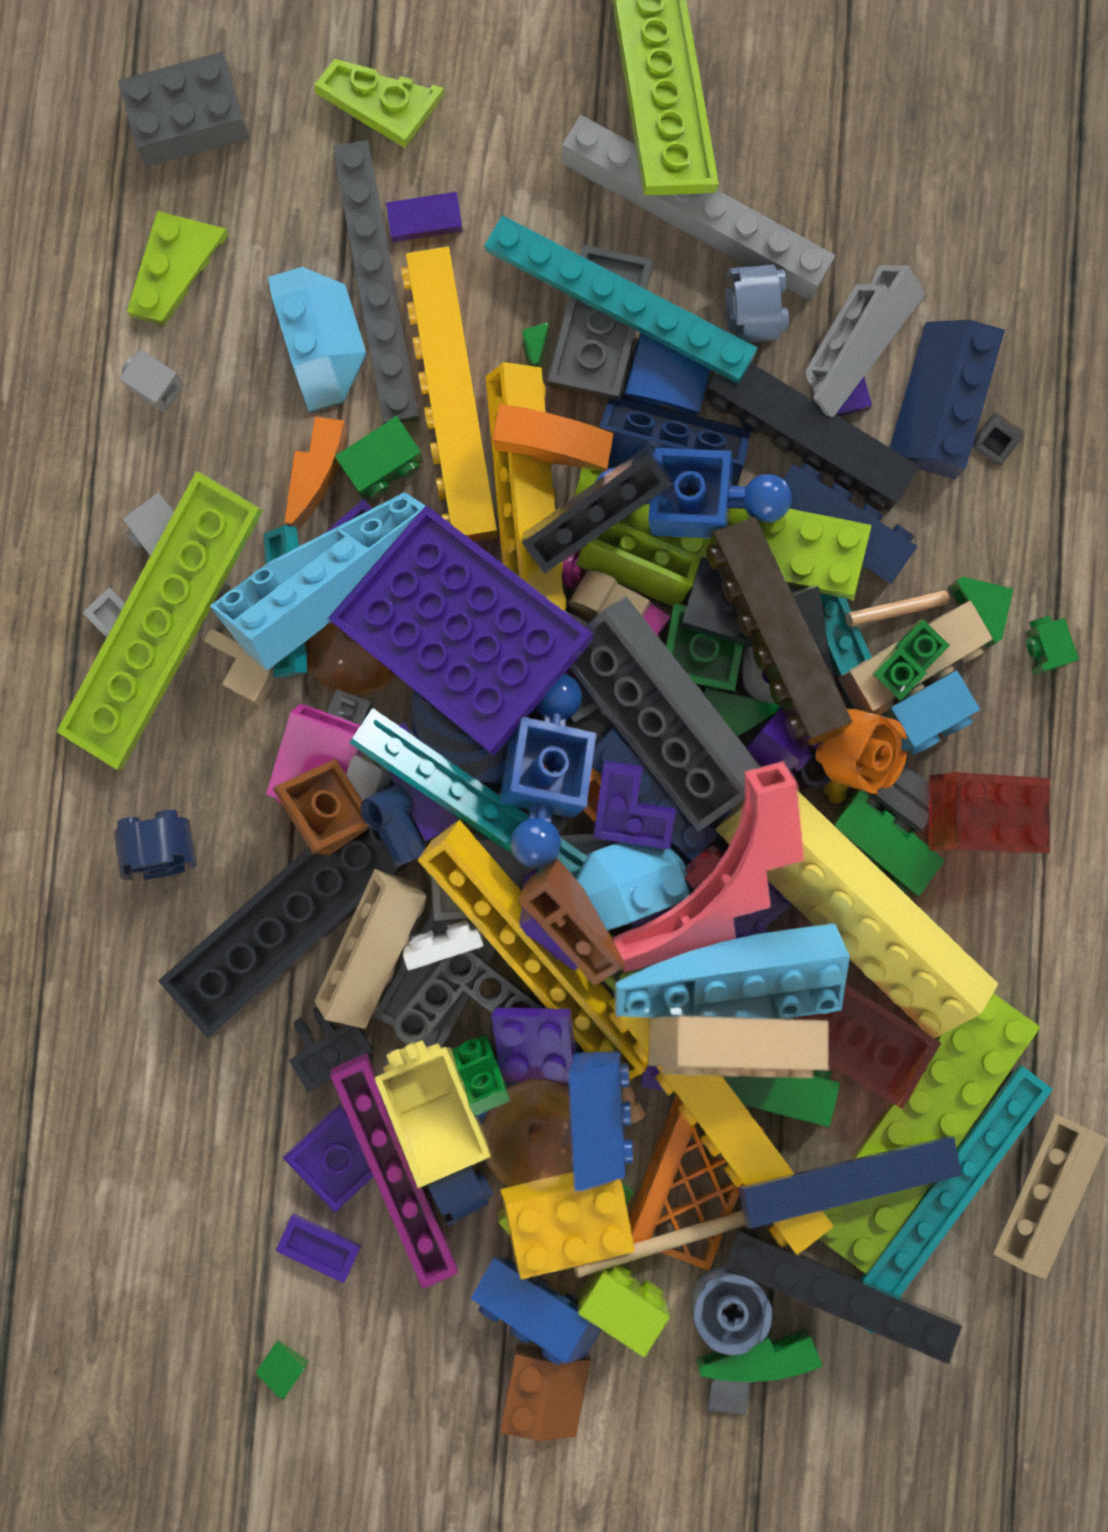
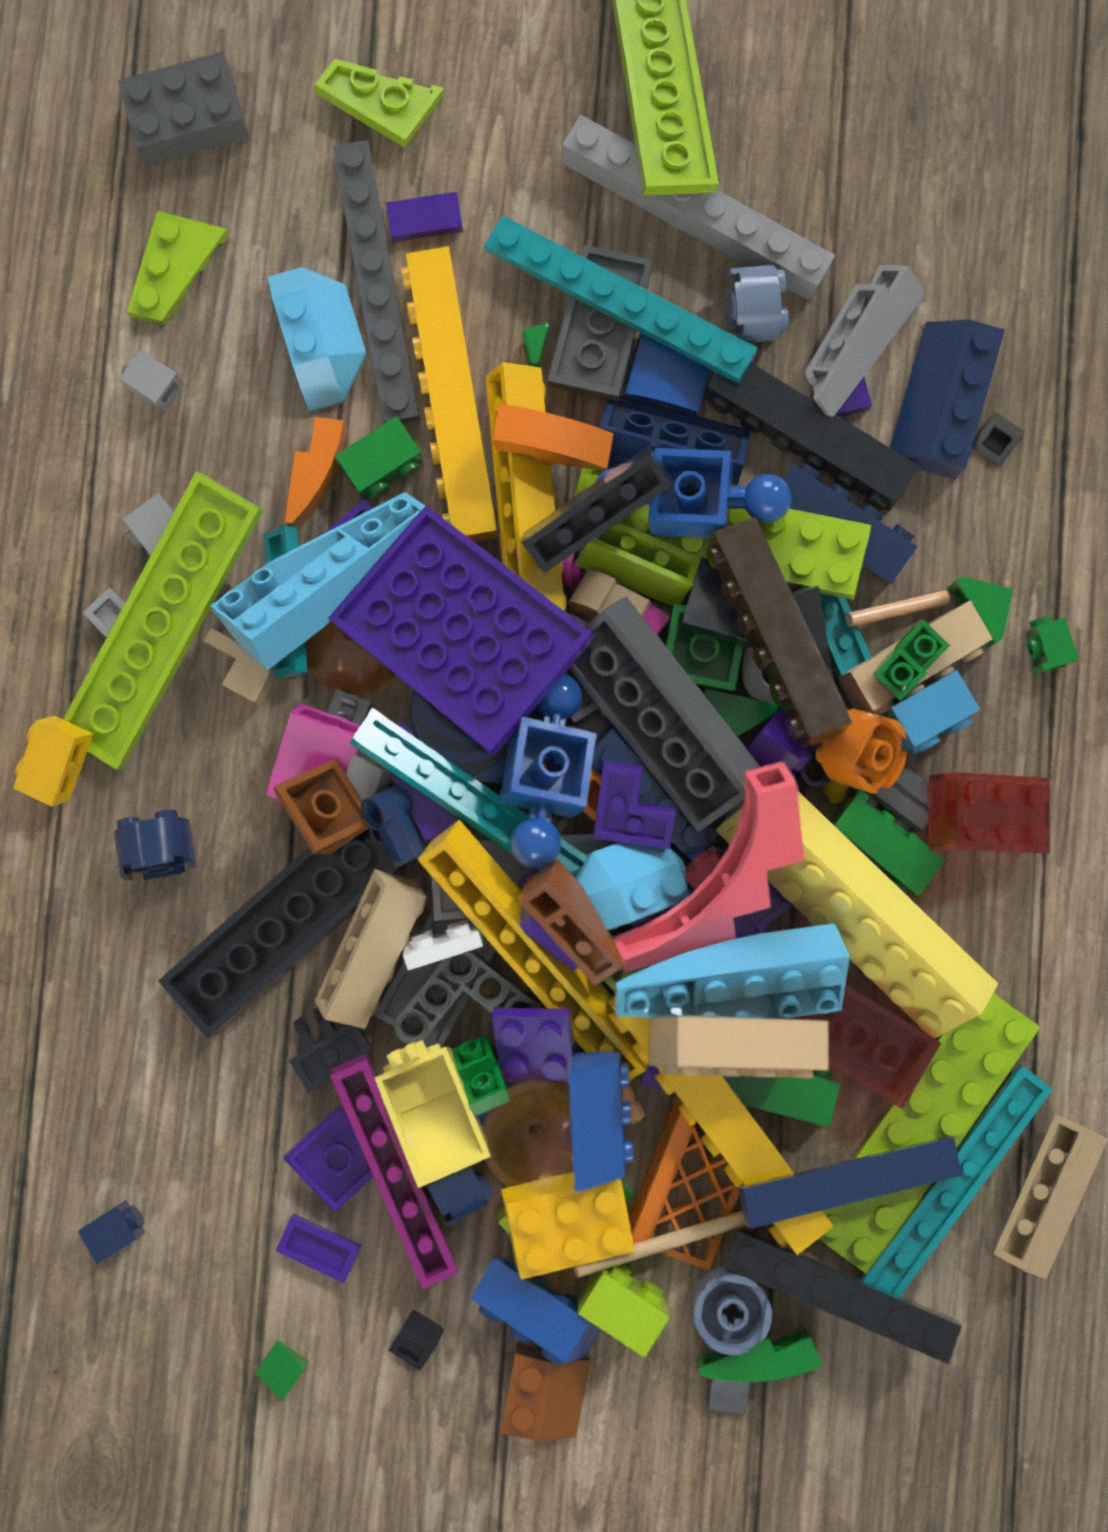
none -> yellow brick [13,716,93,807]
none -> dark blue brick [77,1200,145,1264]
none -> black slope [388,1310,444,1370]

